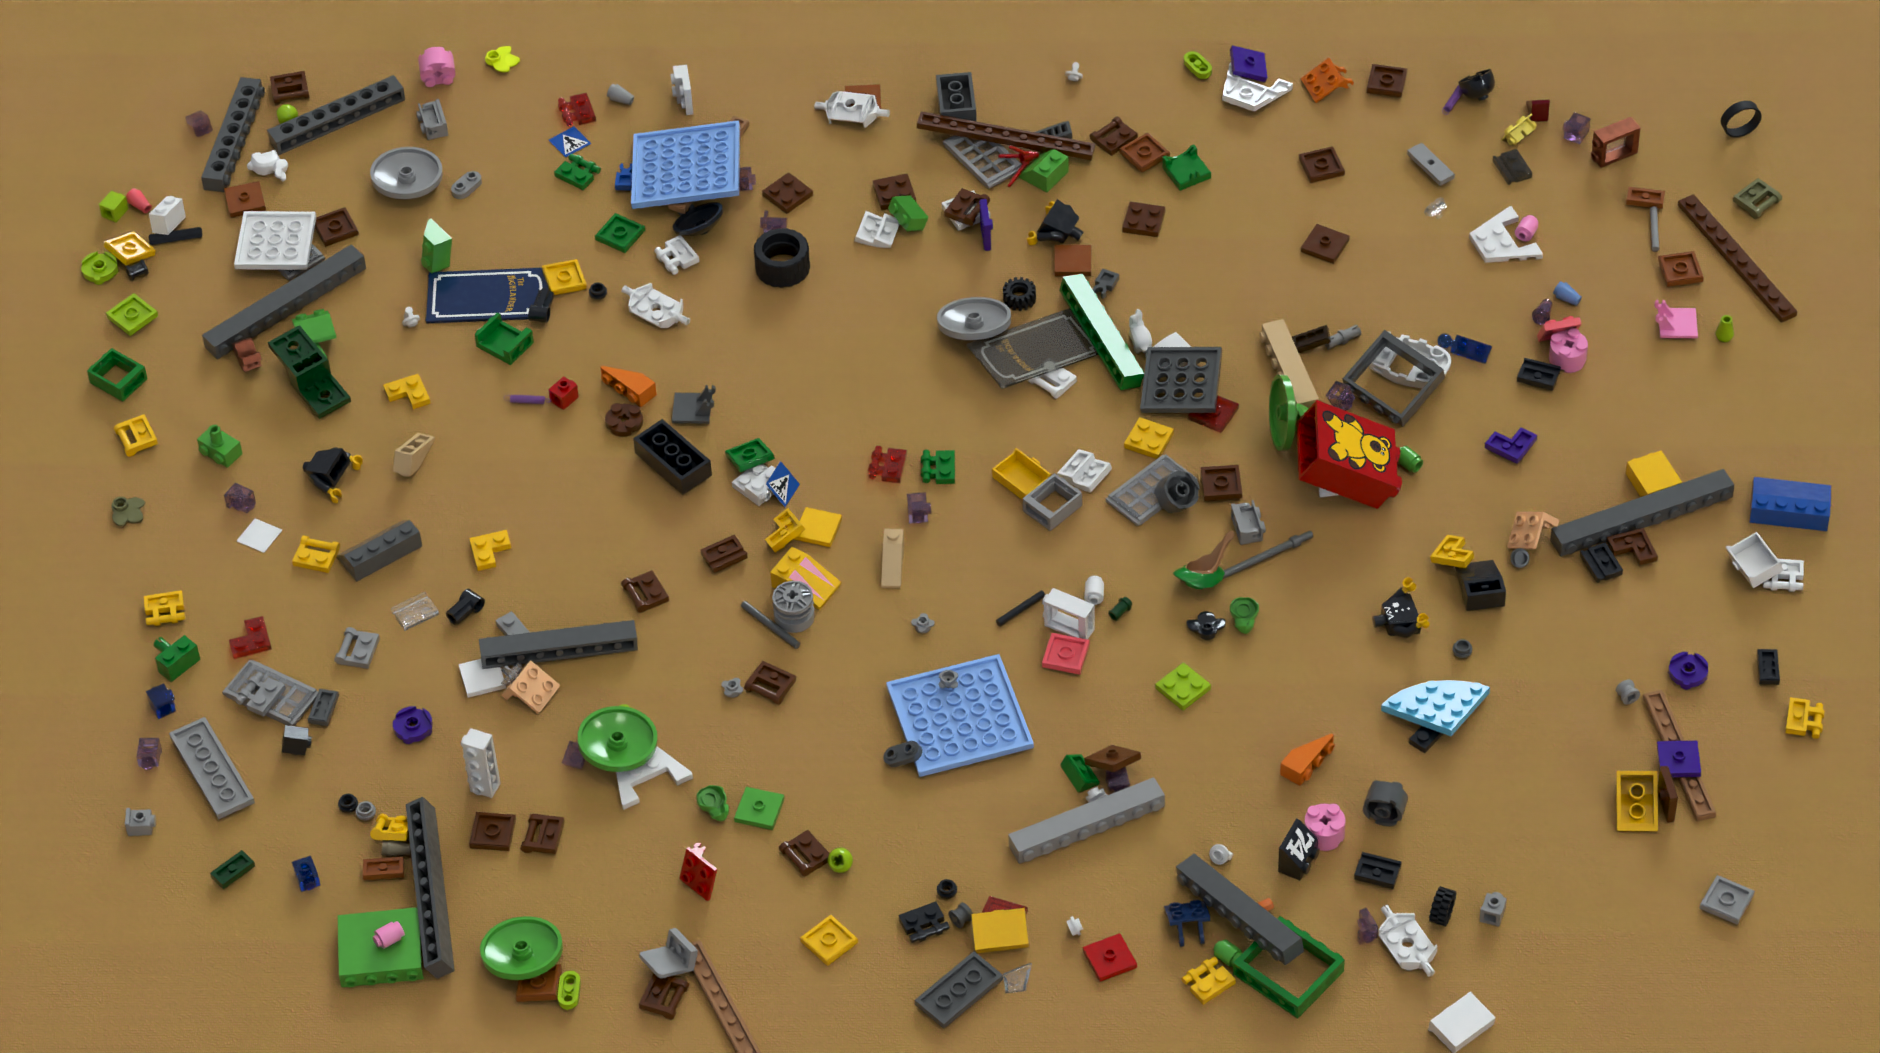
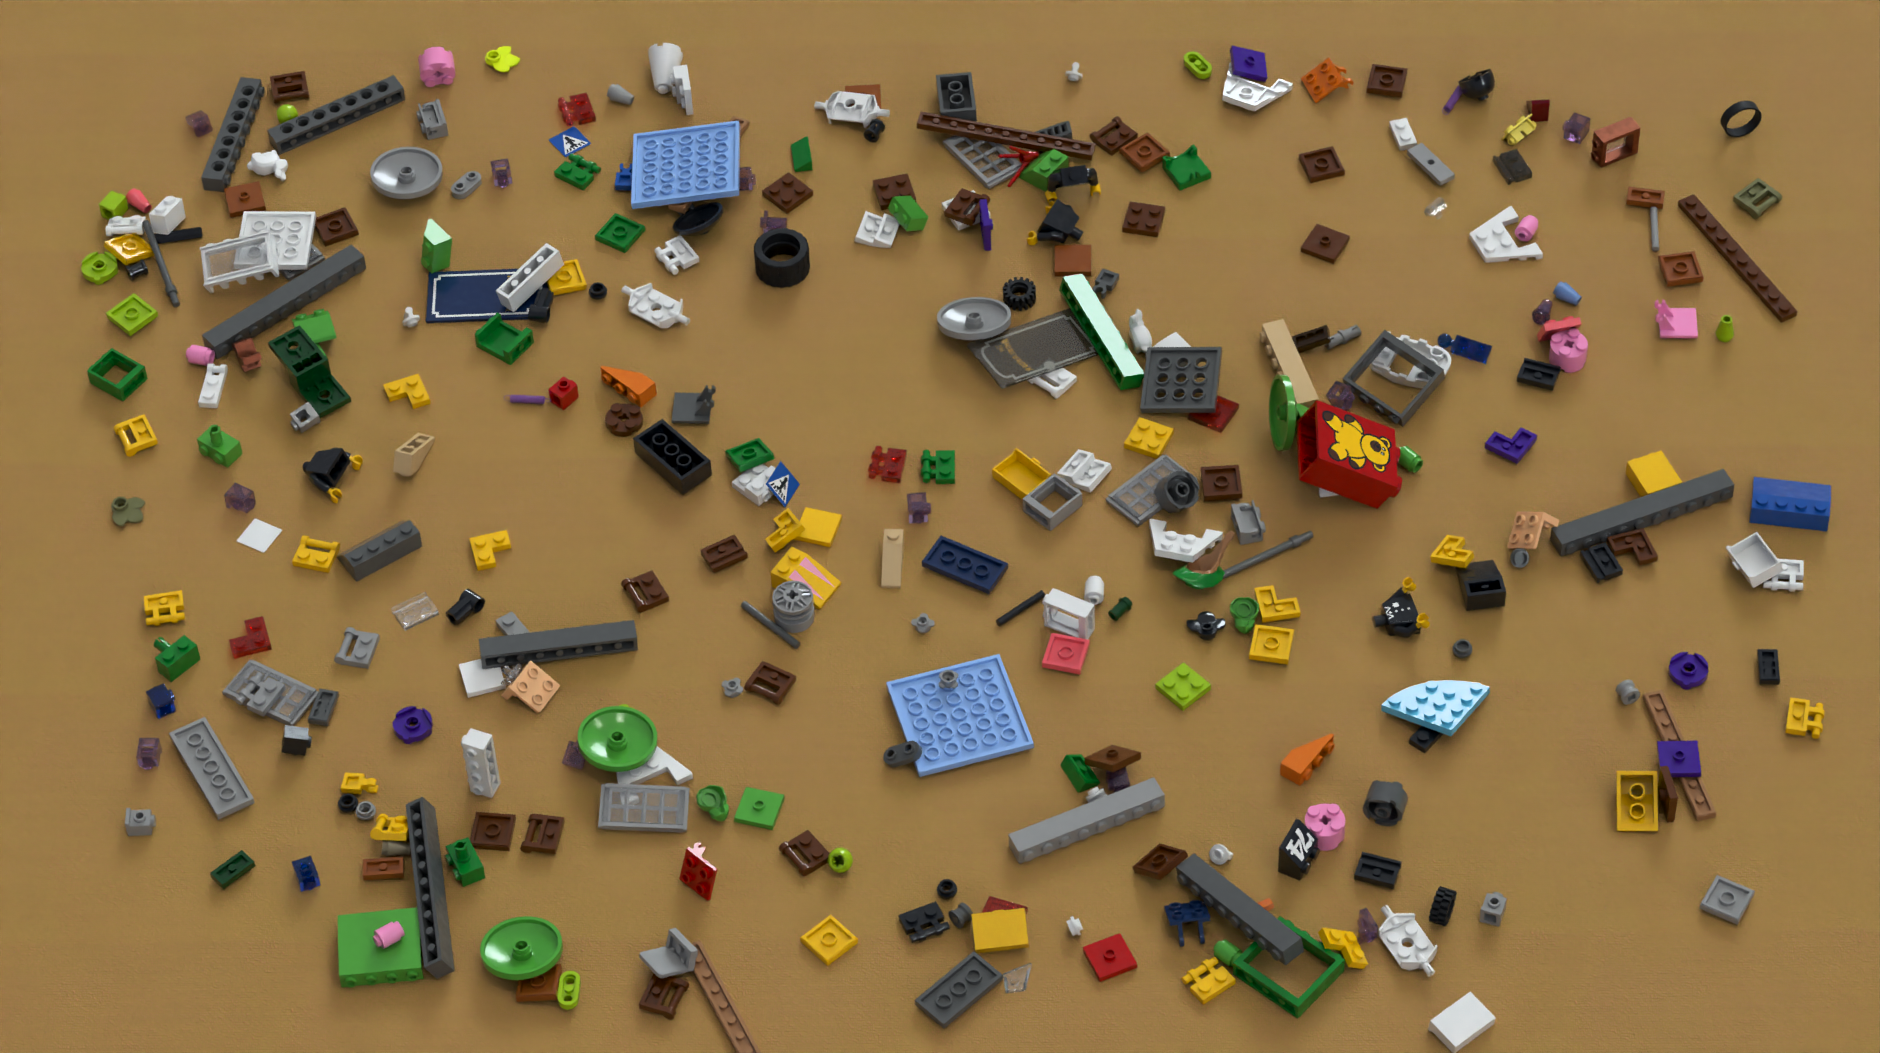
none -> white plate [106,215,146,237]
none -> dark grey bar [142,220,180,307]
none -> bright pink brick [186,345,215,366]
none -> white plate [198,363,228,408]
none -> window [200,230,279,294]
none -> light grey brick [290,402,320,433]
none -> yellow plate [341,772,379,794]
none -> green brick [444,837,485,887]
none -> brick [490,158,512,188]
none -> white brick [496,243,564,312]
none -> clear piece [598,783,690,833]
none -> white cone [648,43,683,94]
none -> green slope [791,136,813,172]
none -> black bush [863,119,885,142]
none -> dark blue plate [922,536,1008,594]
none -> black torso [1045,165,1101,203]
none -> reddish brown tile [1132,844,1188,880]
none -> white wing [1149,519,1223,563]
none -> yellow plate [1249,624,1294,665]
none -> yellow plate [1254,585,1301,623]
none -> yellow plate [1318,927,1368,969]
none -> white plate [1389,118,1417,151]

